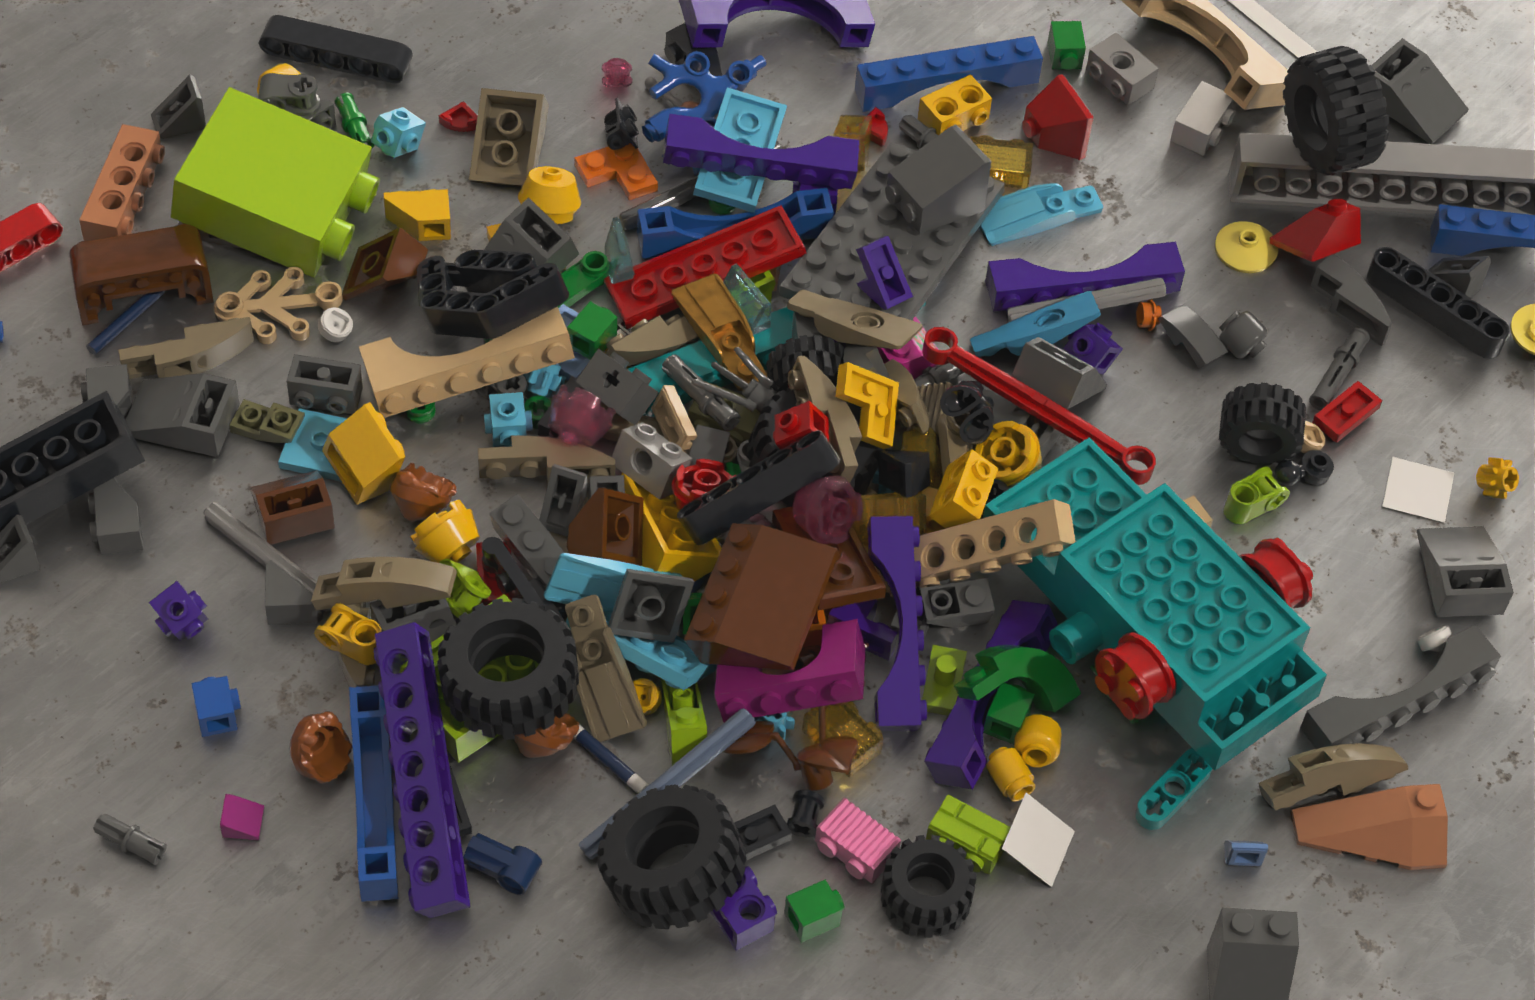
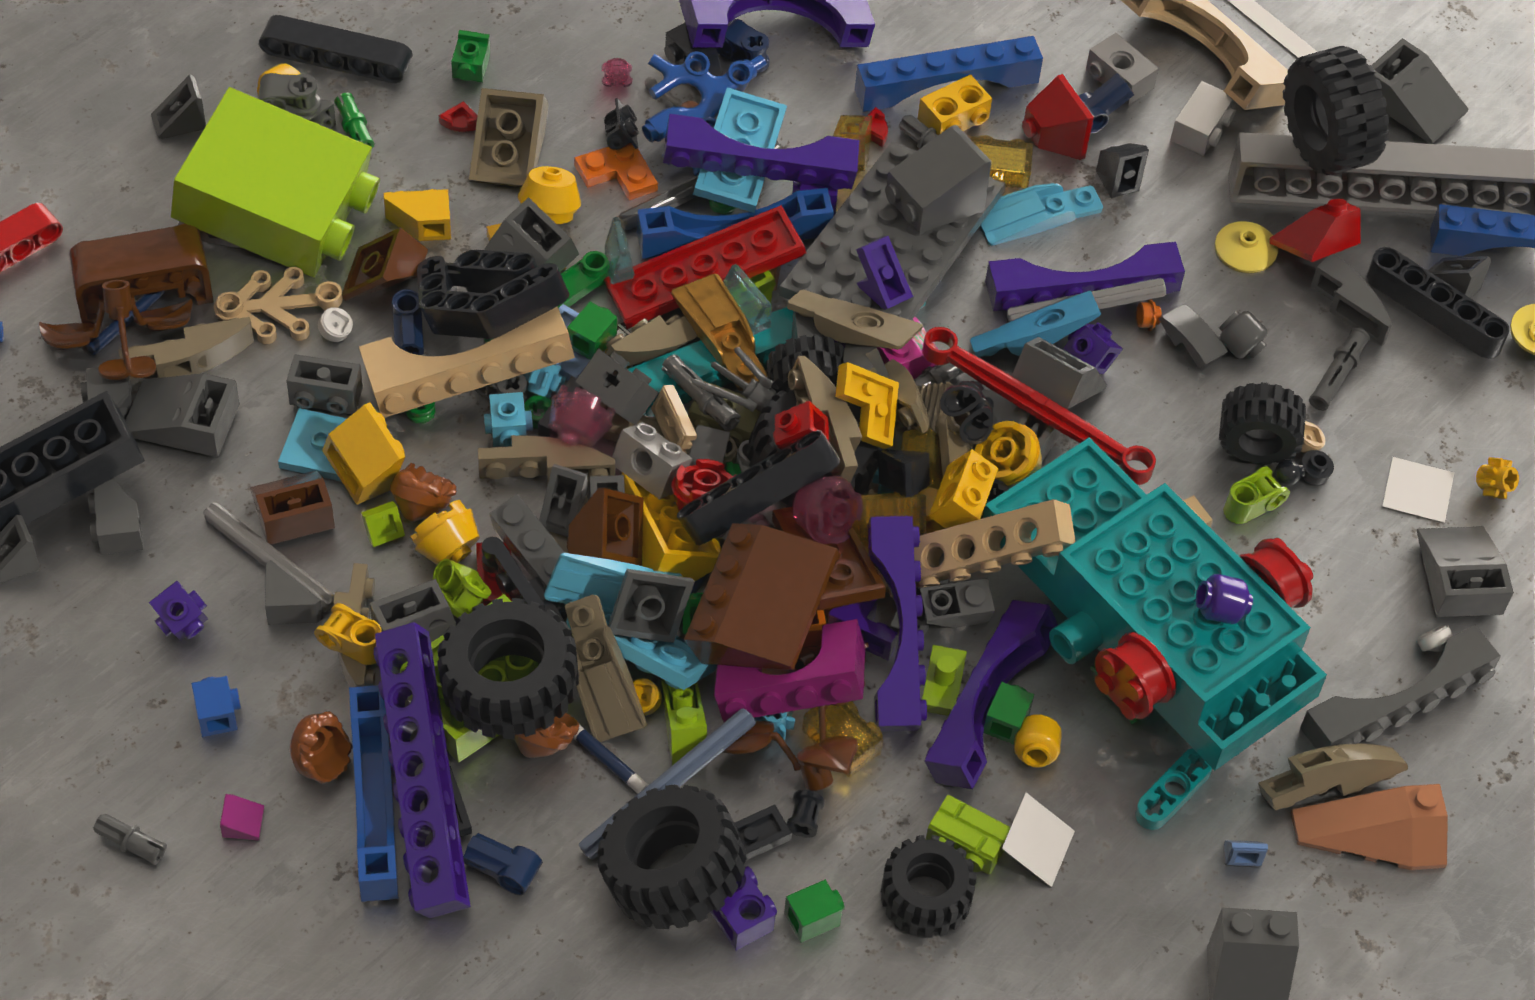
nougat brick [79,124,165,241] -> none
olive slope [229,399,305,443] -> none
dark tan slope [311,557,457,611] -> none
medium azure brick [371,107,426,158] -> none
bright pink brick [815,798,901,884] -> none
green arch [954,645,1081,712] -> none
yellow brick [986,747,1036,802] -> none
green brick [1047,21,1086,70] -> none
red plate [1312,381,1383,443] -> none
none -> reddish brown plant [39,280,193,380]
none -> lime tile [361,501,405,547]
none -> dark blue piece [392,289,424,355]
none -> green brick [451,30,490,83]
none -> dark blue piece [716,19,770,73]
none -> dark blue piece [1079,73,1135,134]
none -> black slope [1096,143,1149,198]
none -> dark purple head [1195,574,1253,624]

